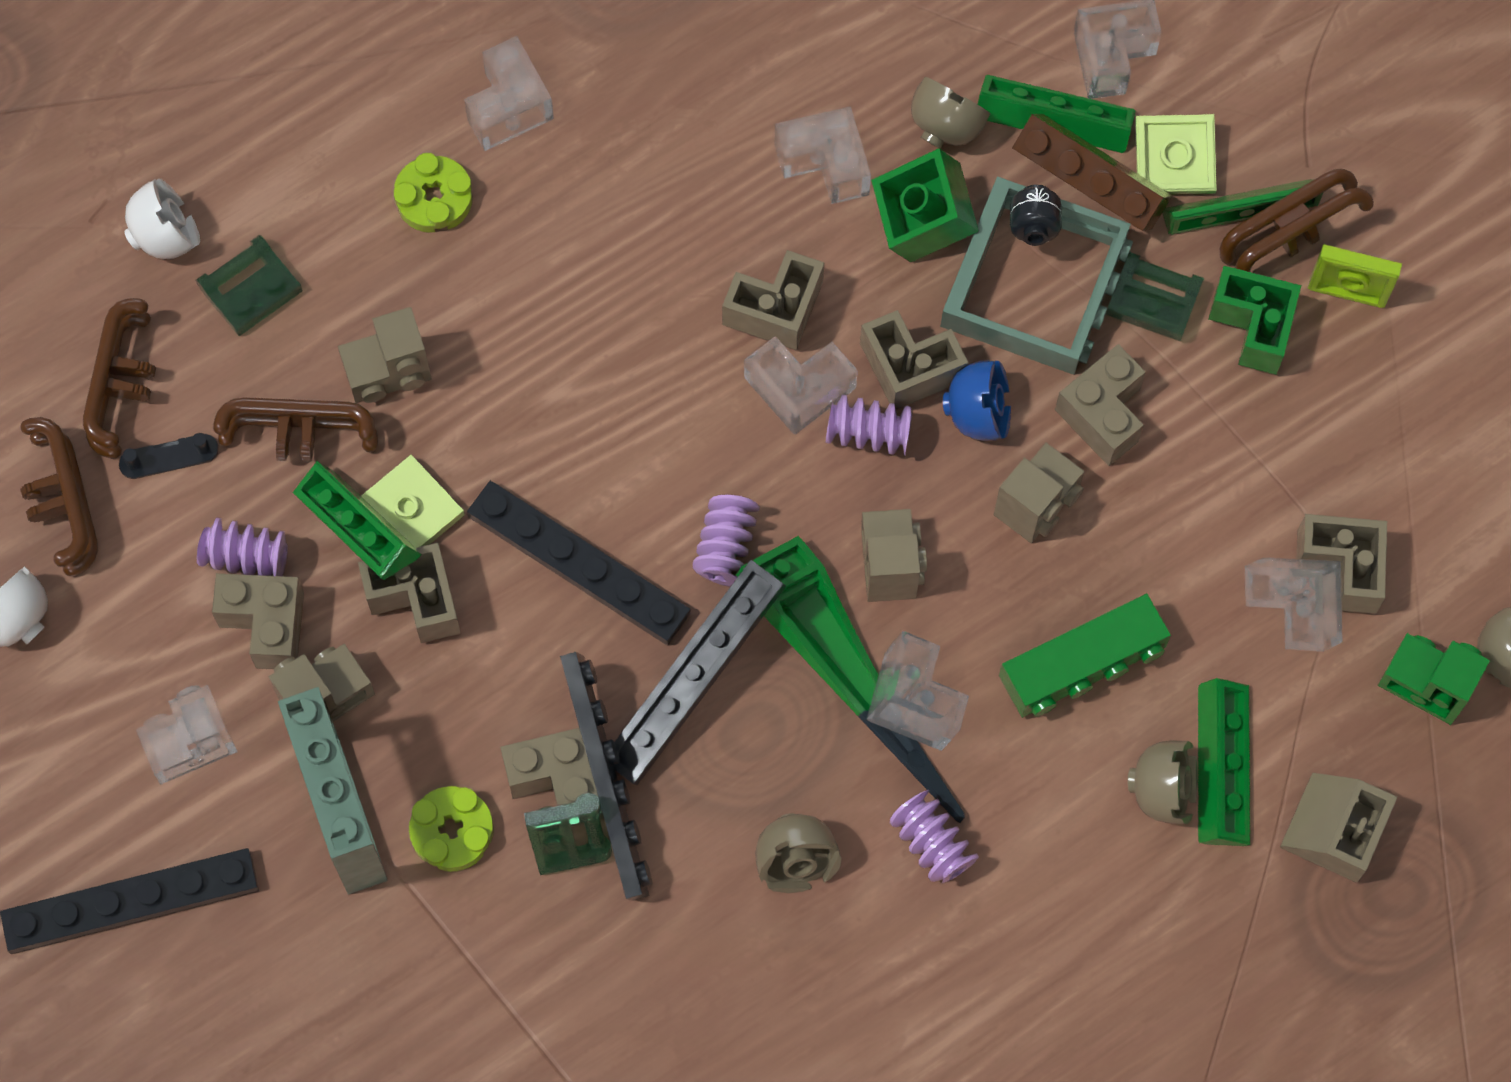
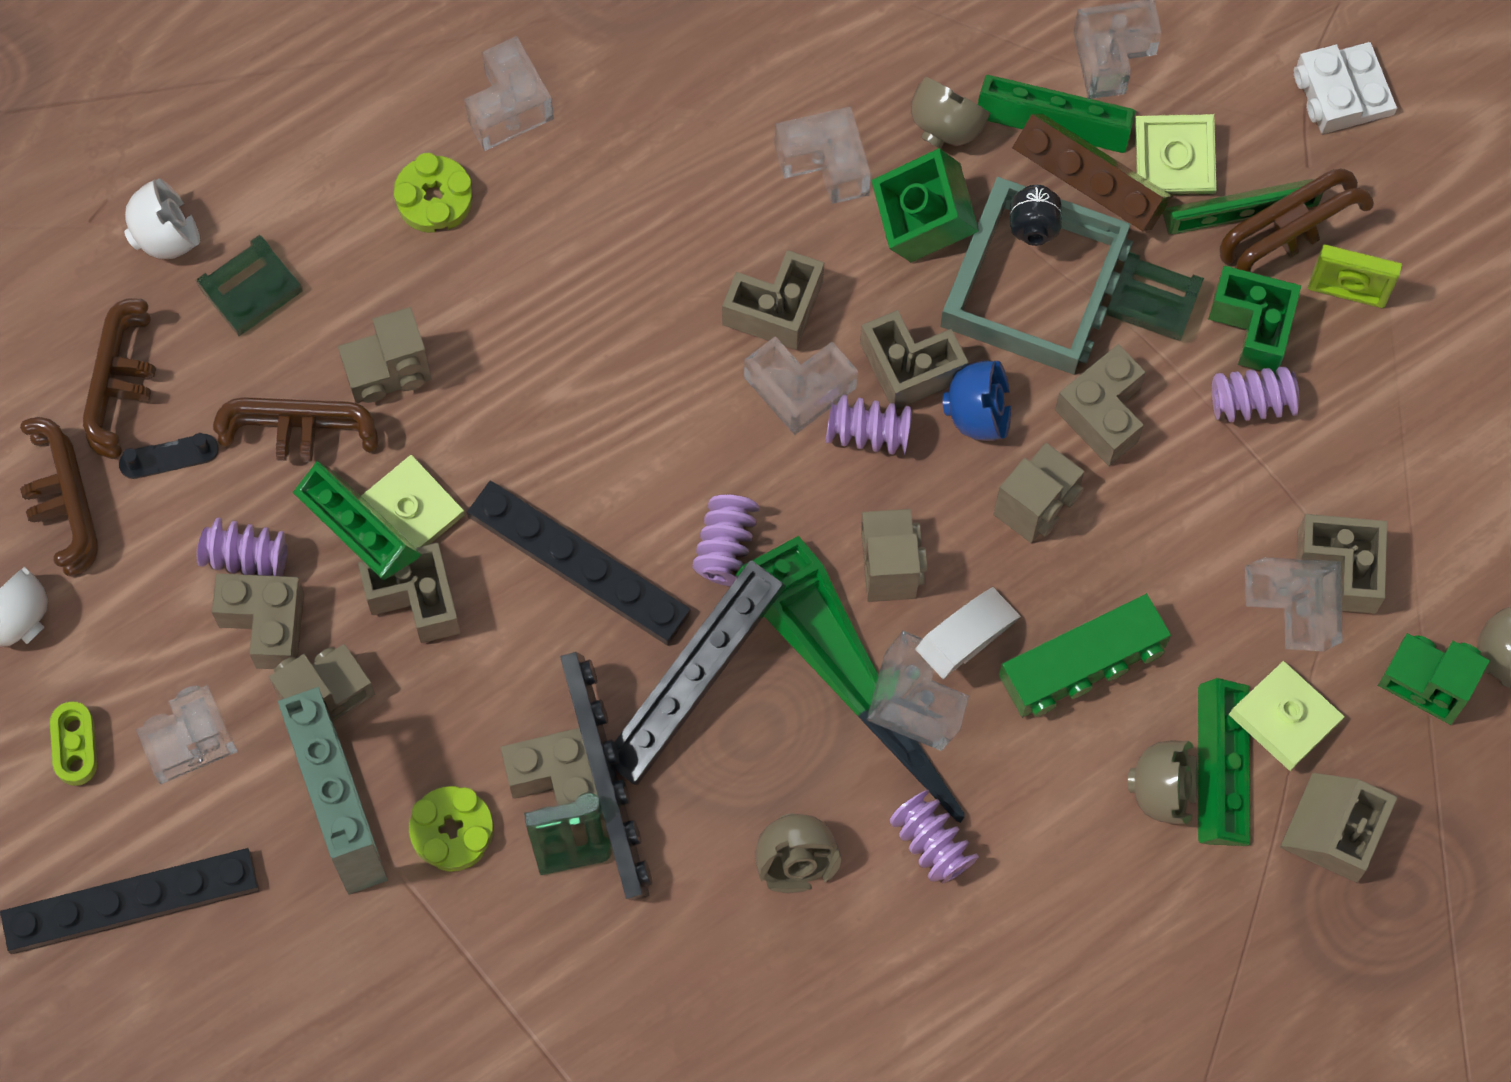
none -> lime plate [50,702,97,786]
none -> white slope [915,587,1021,679]
none -> lavender piece [1212,367,1299,423]
none -> yellowish green plate [1229,661,1345,771]
none -> white plate [1294,42,1397,135]

